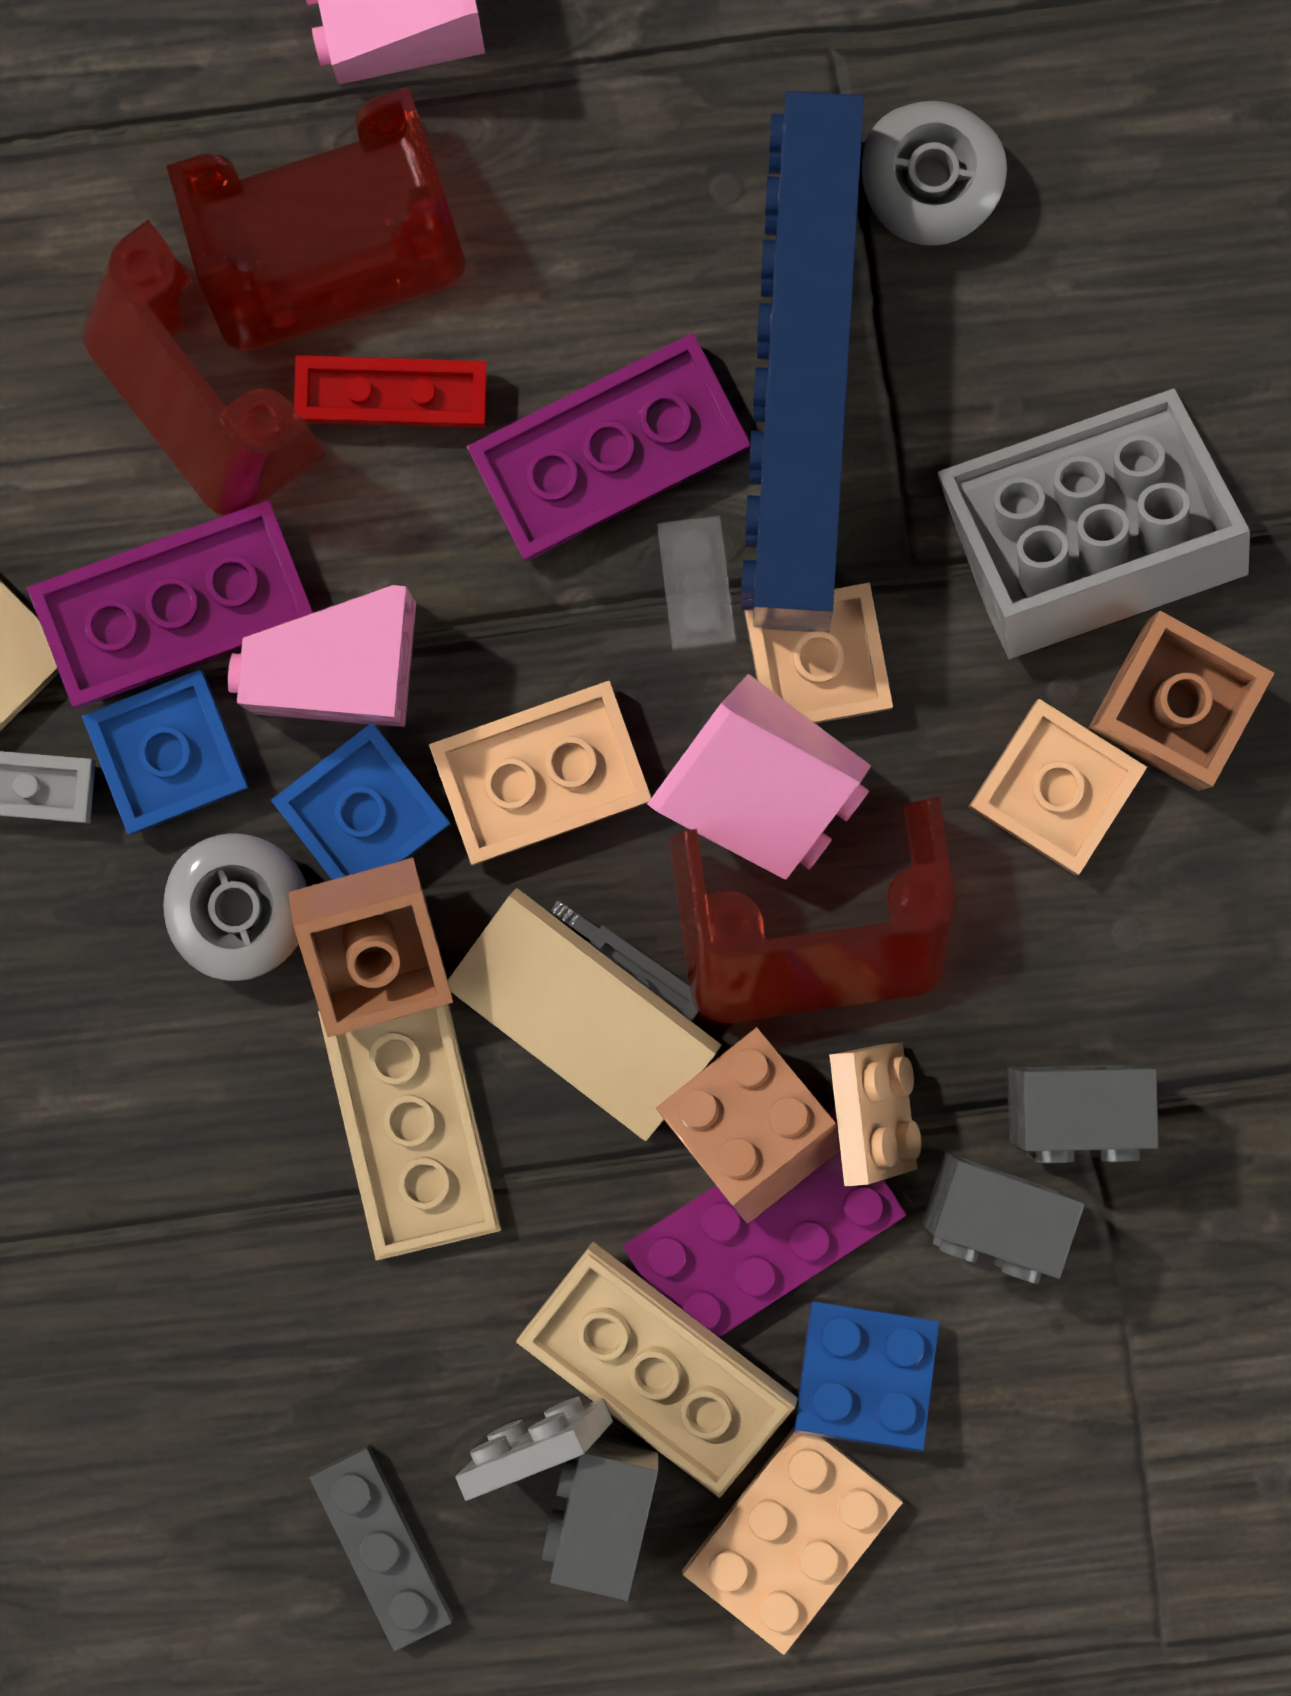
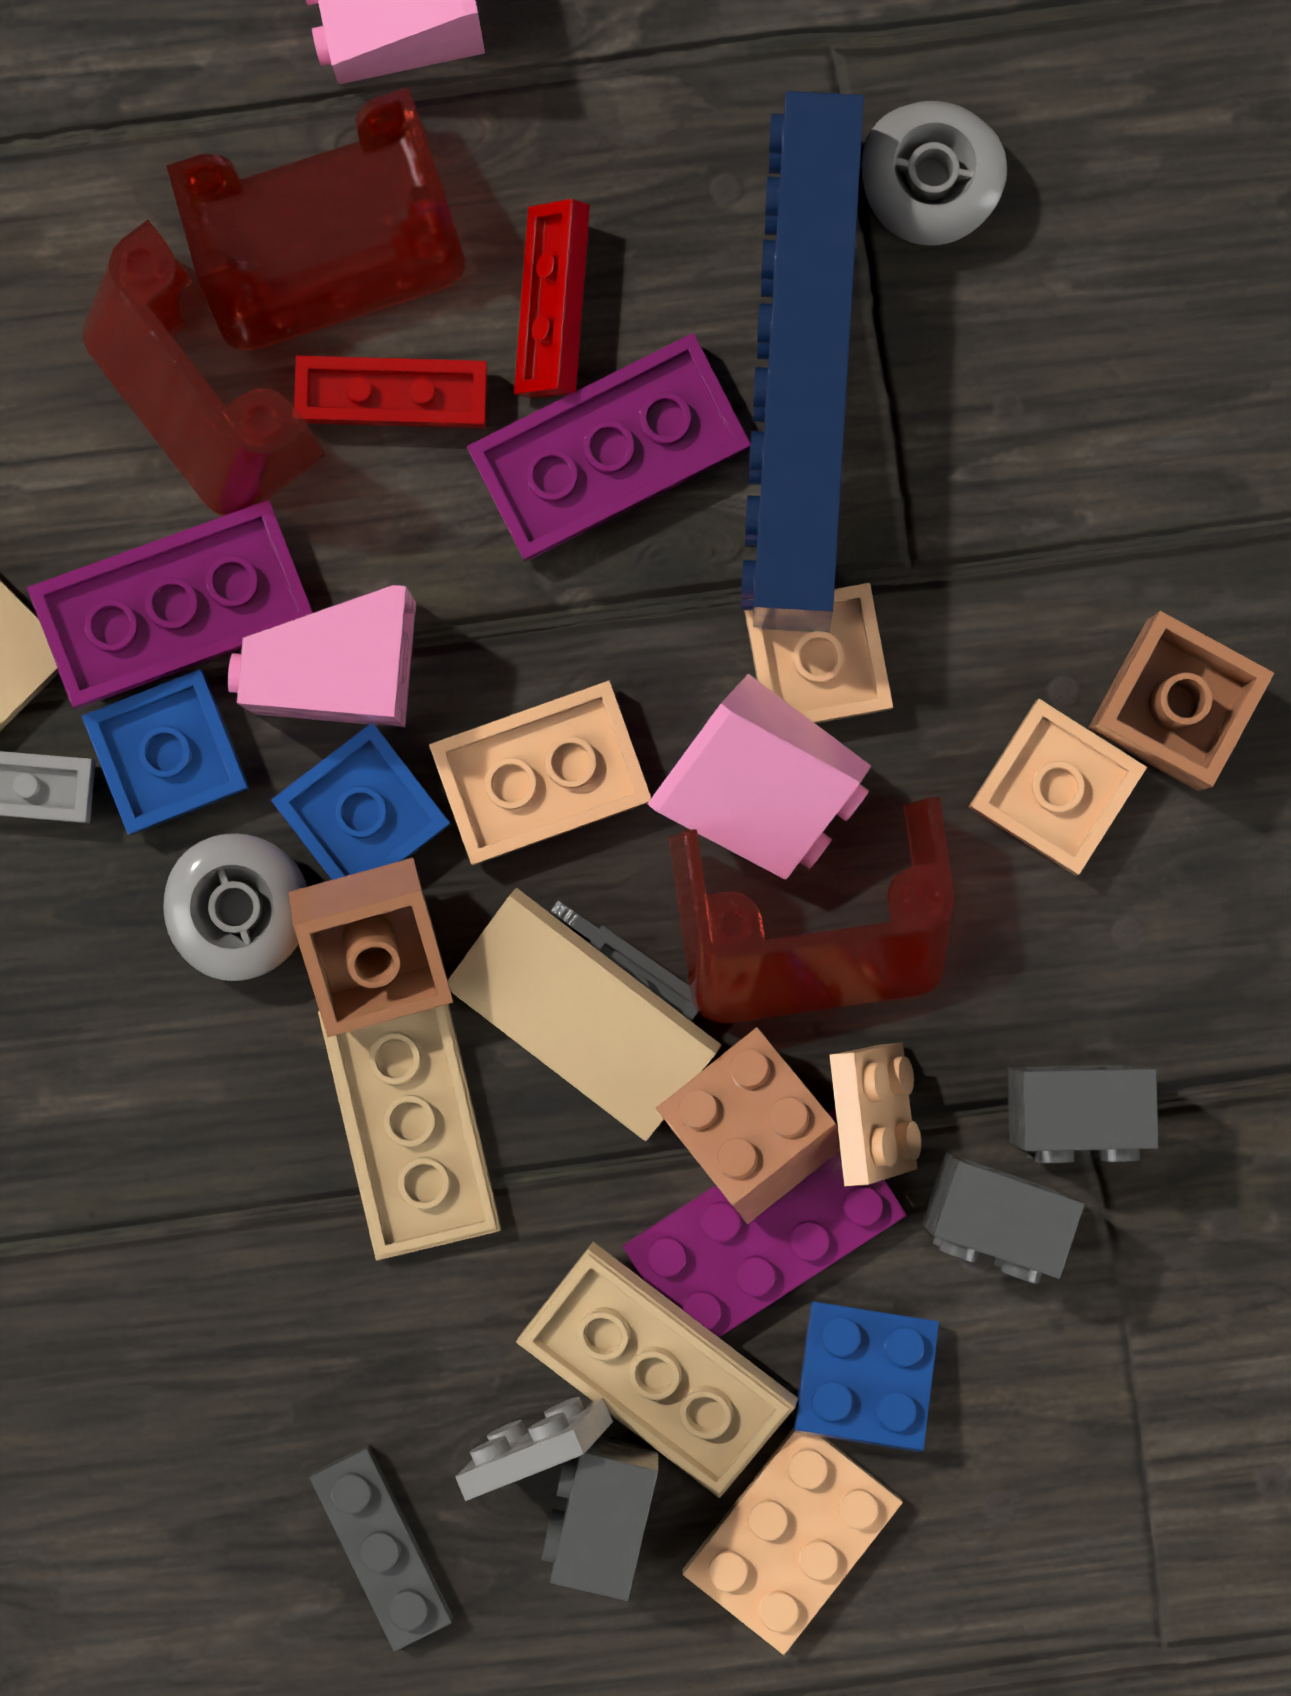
clear plate [657,516,736,652] -> none
light grey slope [937,388,1250,659] -> none
none -> red plate [514,198,590,399]

